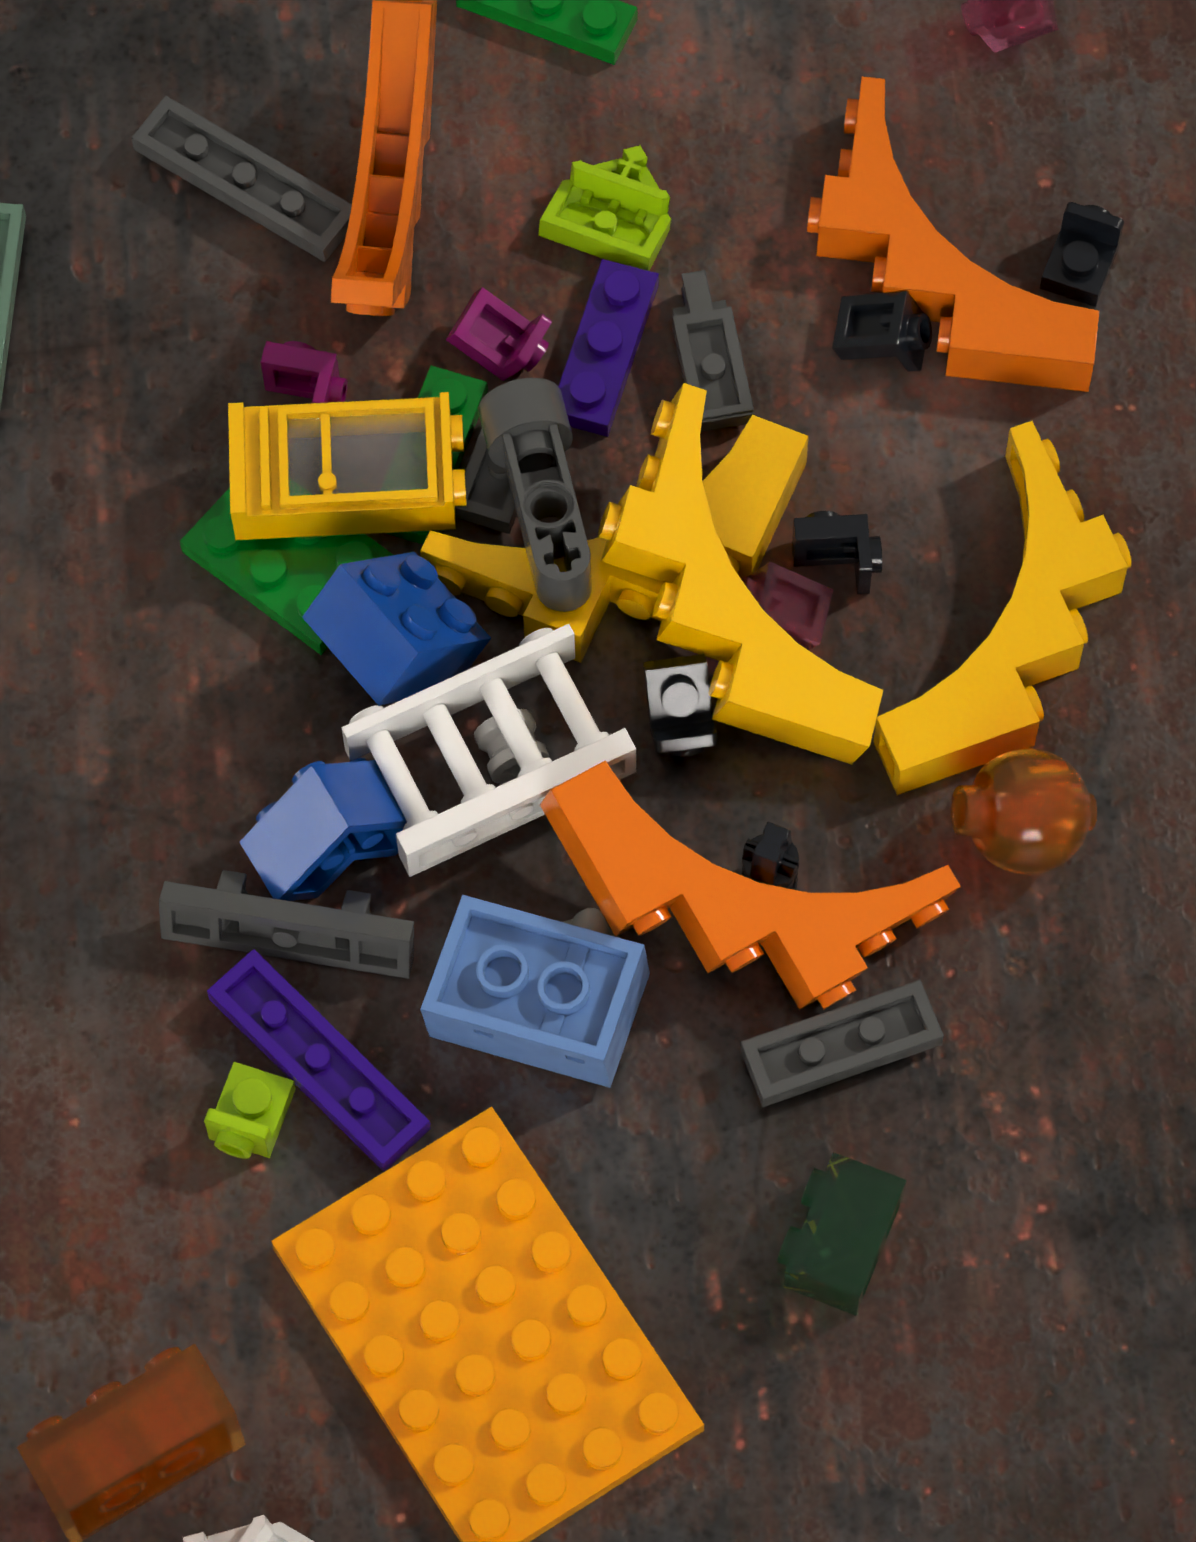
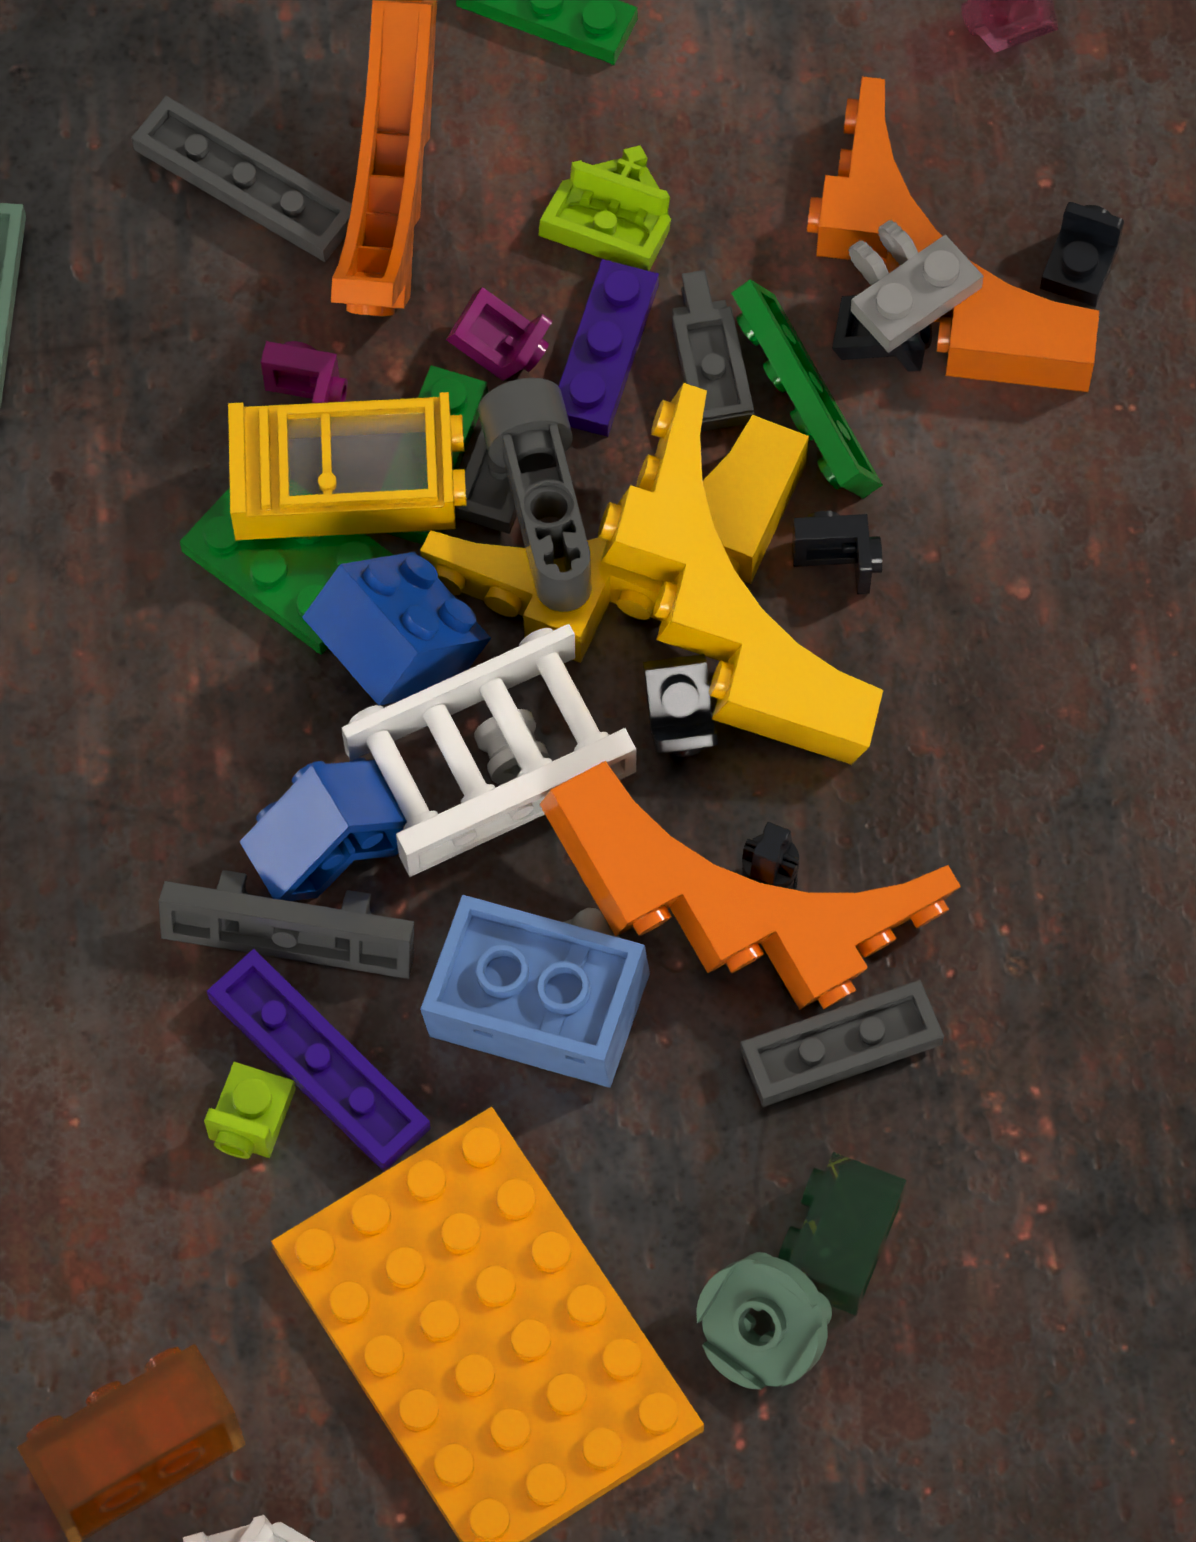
clear pink bracket [741,562,833,650] -> none
yellow arch [873,421,1131,795] -> none
clear orange brick [951,748,1097,875] -> none
none -> sand green plate [696,1252,832,1390]
none -> green plate [731,279,883,499]
none -> light grey hinge [848,220,984,353]

